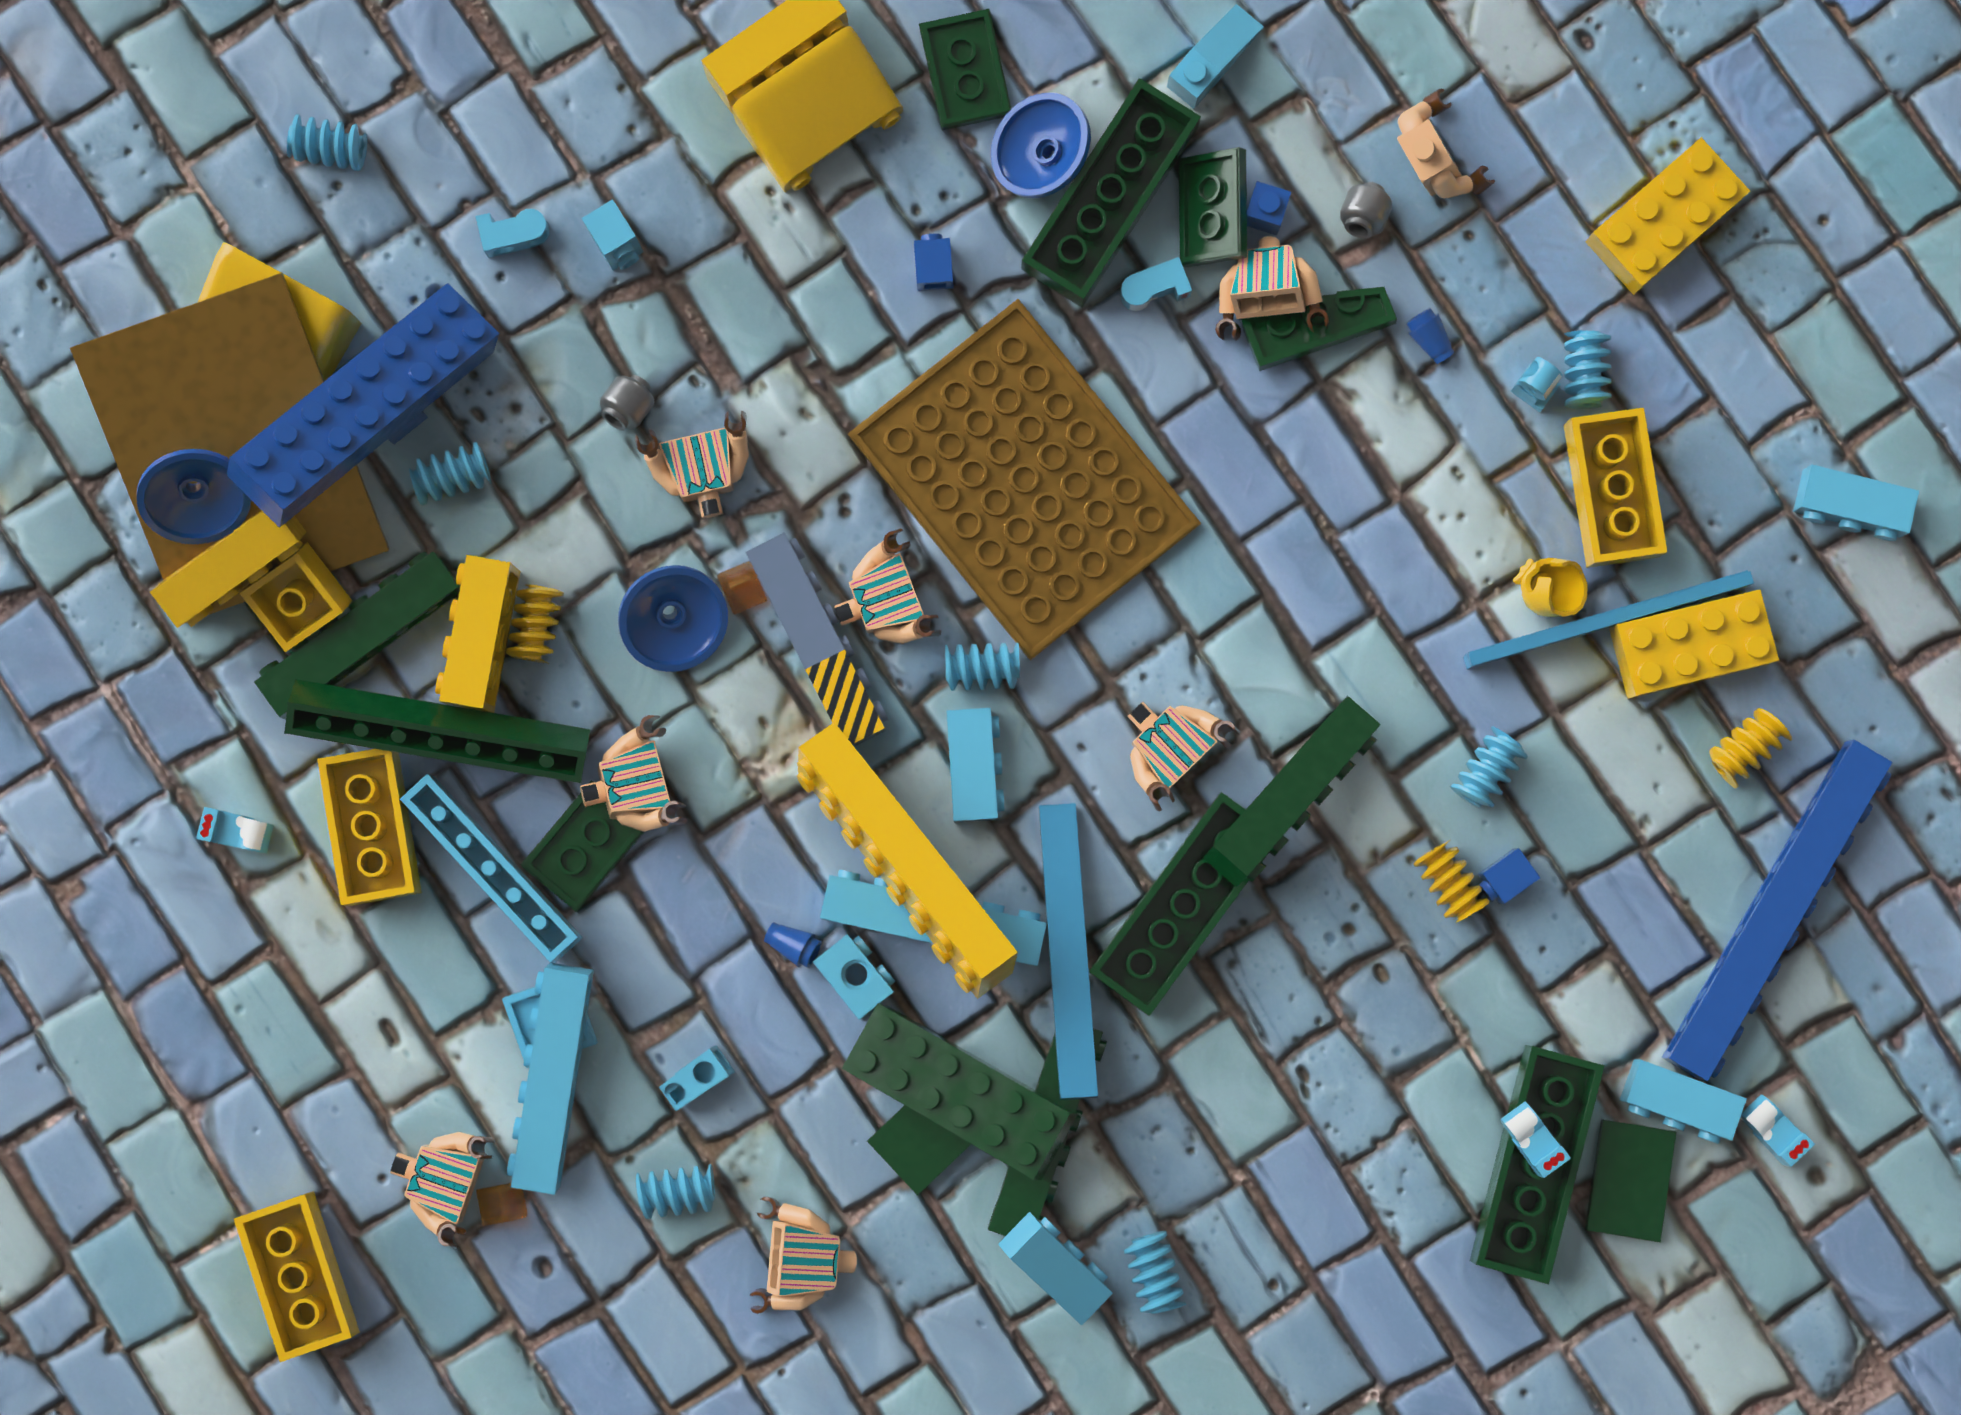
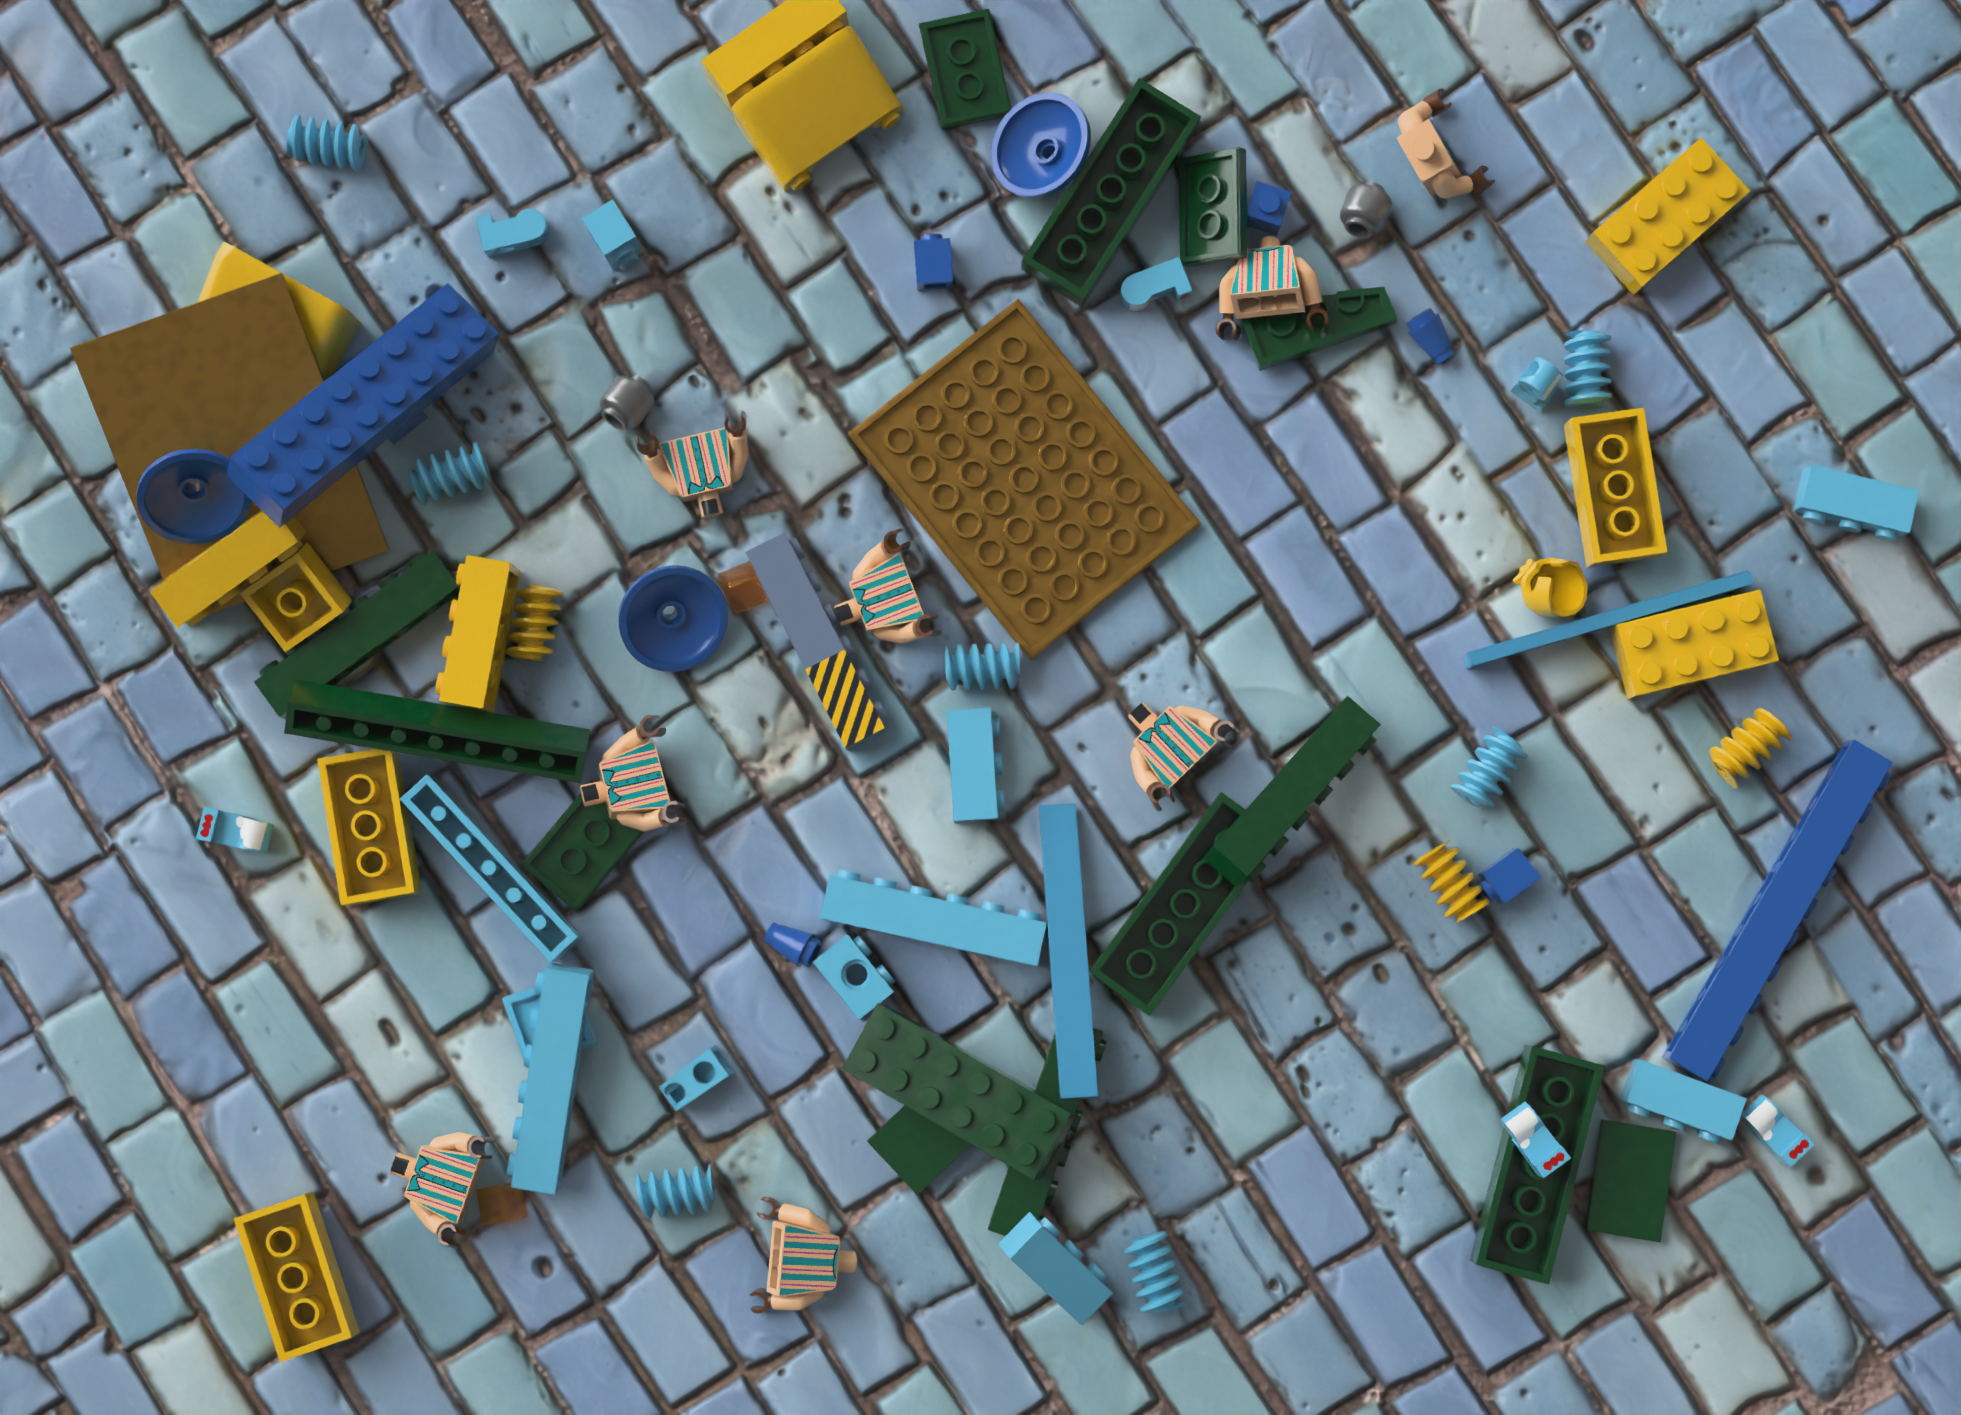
yellow brick [796,722,1018,999] -> none
medium azure slope [1167,4,1264,109] -> none

